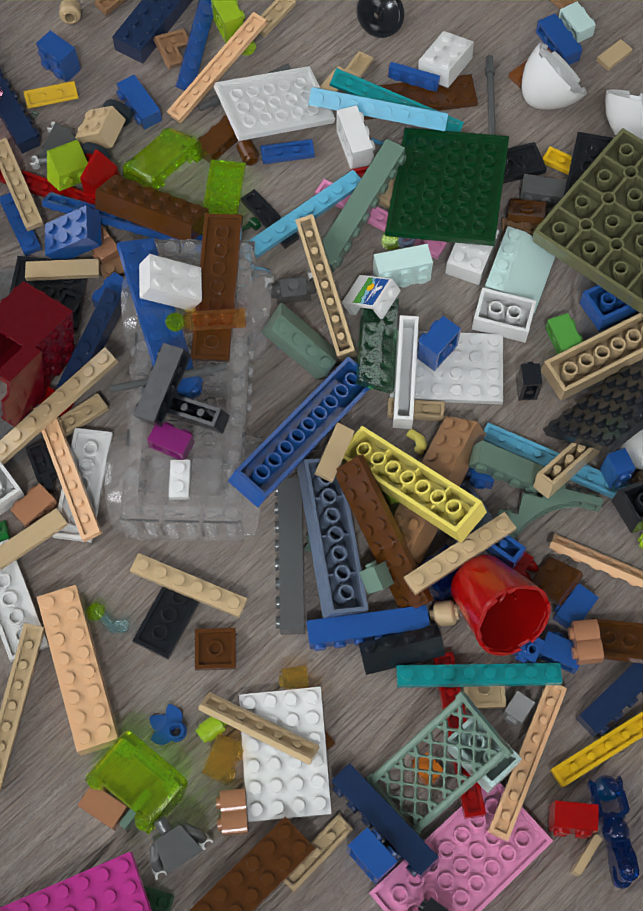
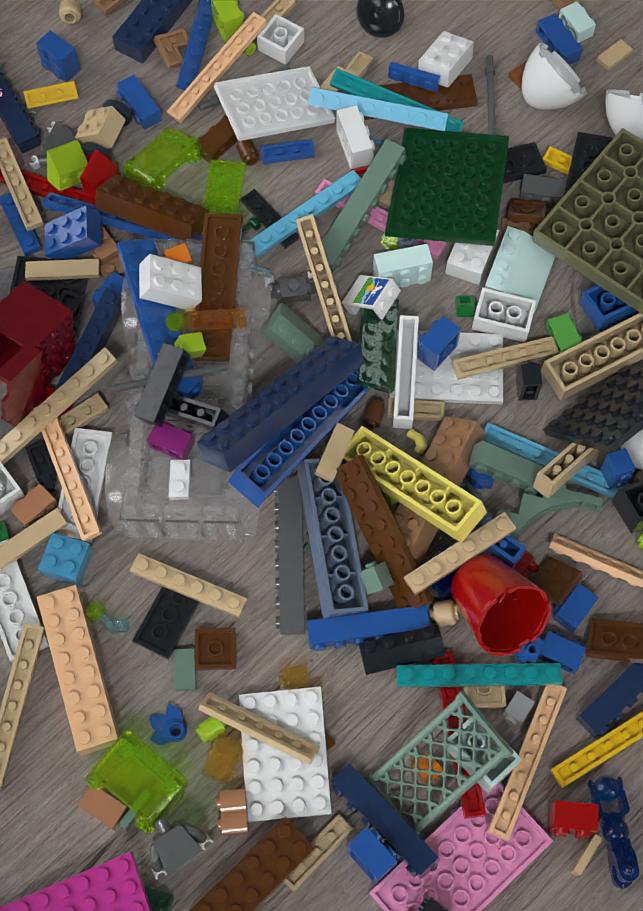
nougat brick [568,619,604,665] -> none
none -> dark azure brick [38,533,93,587]
none -> orange brick [164,243,192,265]
none -> lime brick [174,332,206,359]
none -> sand green tile [174,648,196,691]
none -> dark blue brick [196,336,365,472]
none -> white brick [257,14,304,64]
none -> reddish brown brick [362,399,385,429]
none -> tan plate [451,336,559,380]
none -> green slope [455,295,475,317]

